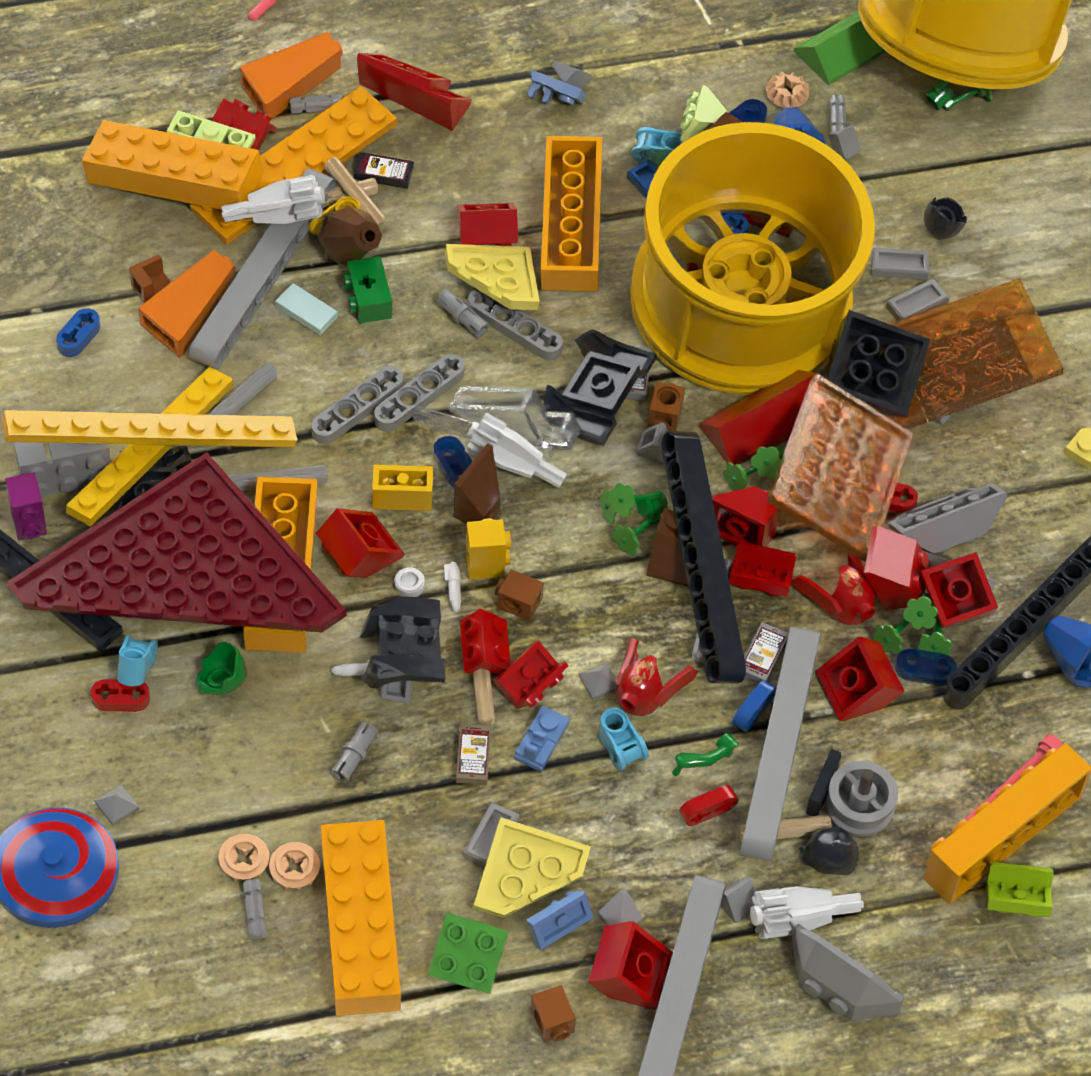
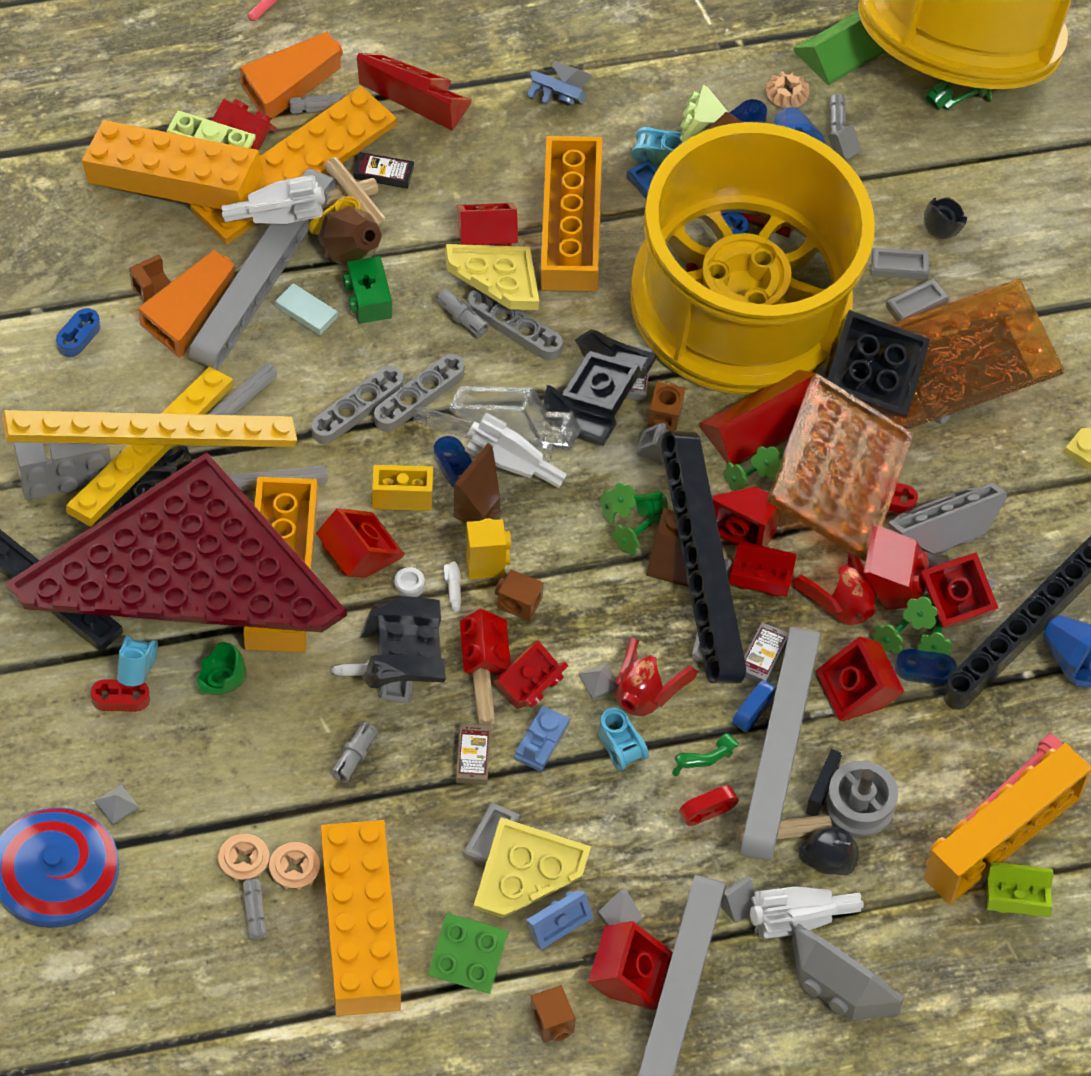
magenta brick [5,472,47,540] -> none

